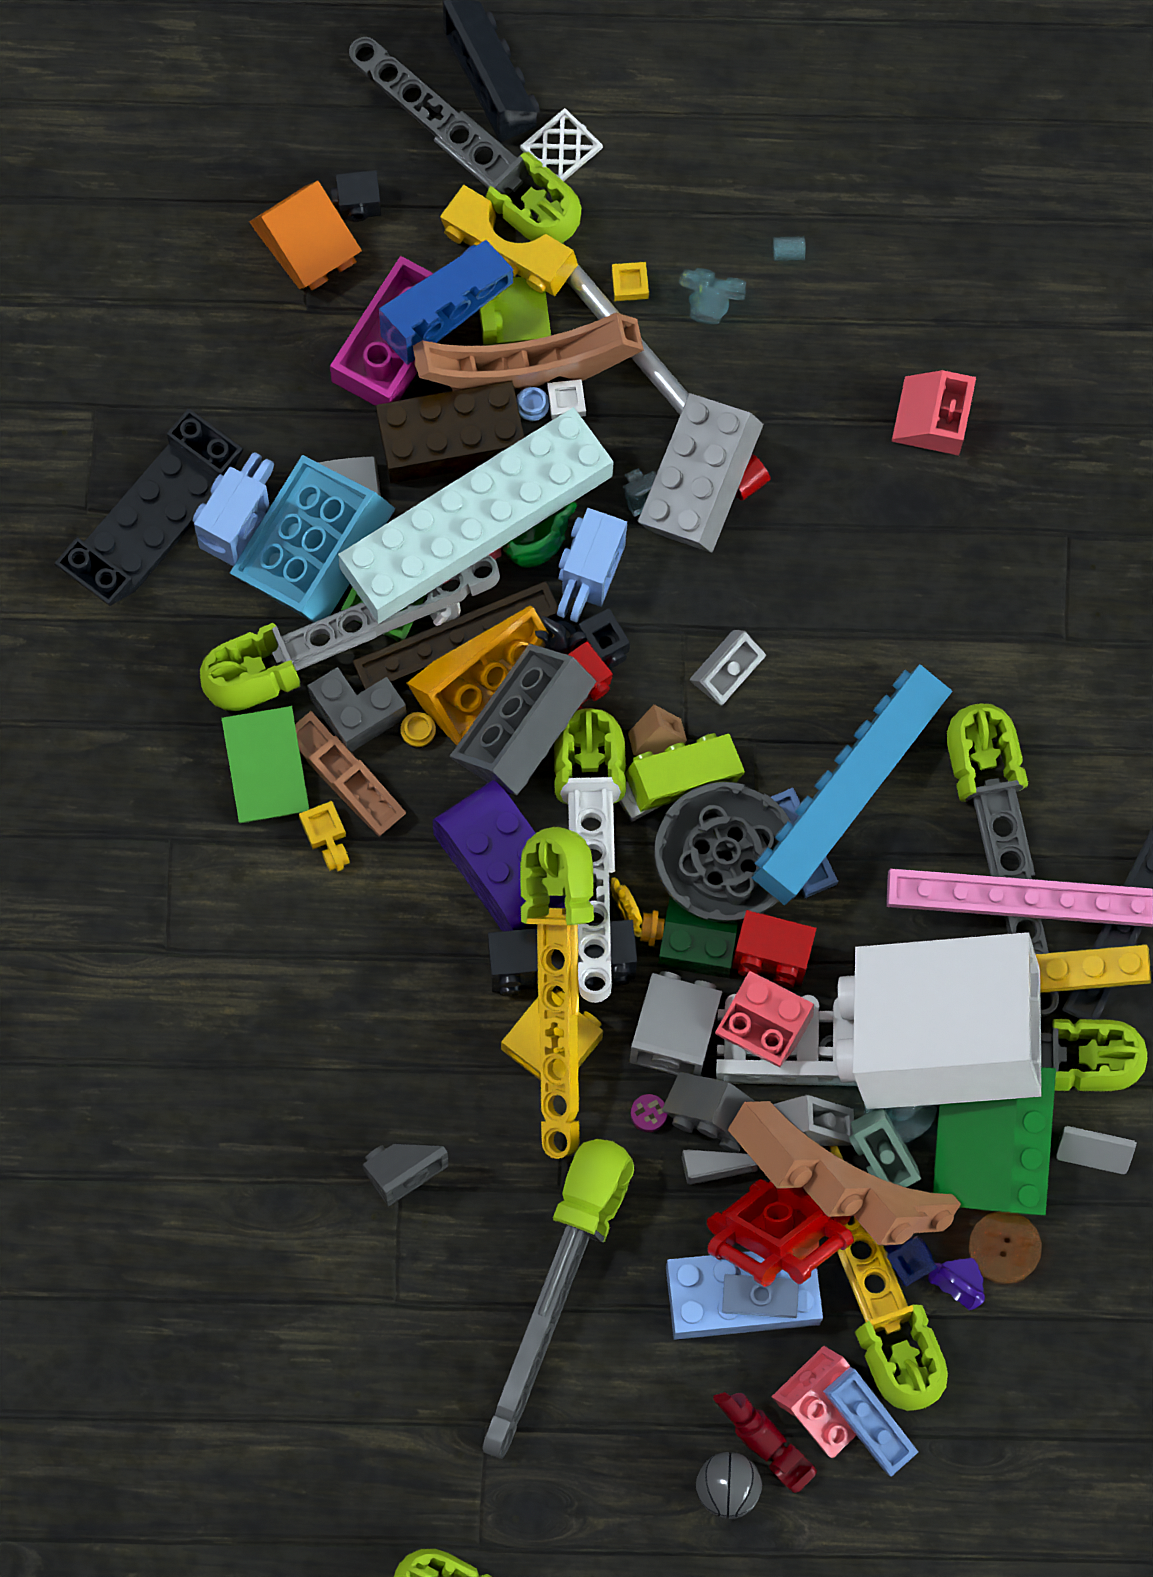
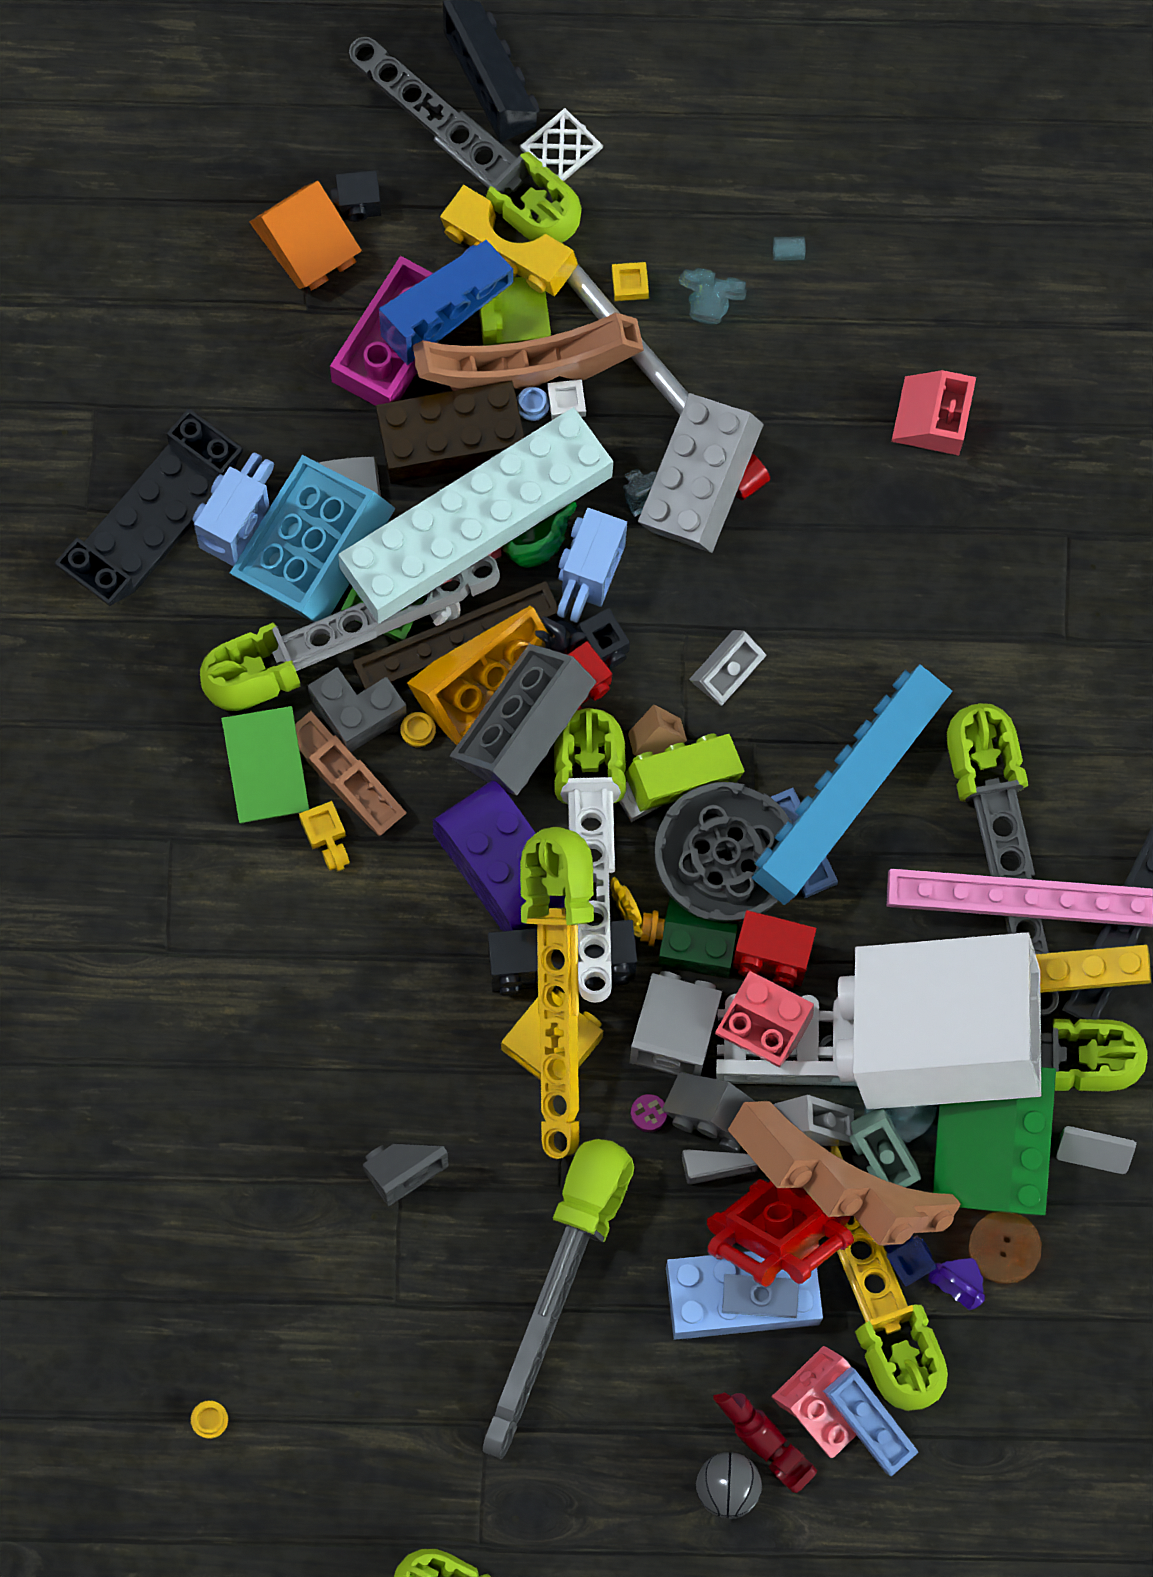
none -> yellow plate [191,1401,228,1439]

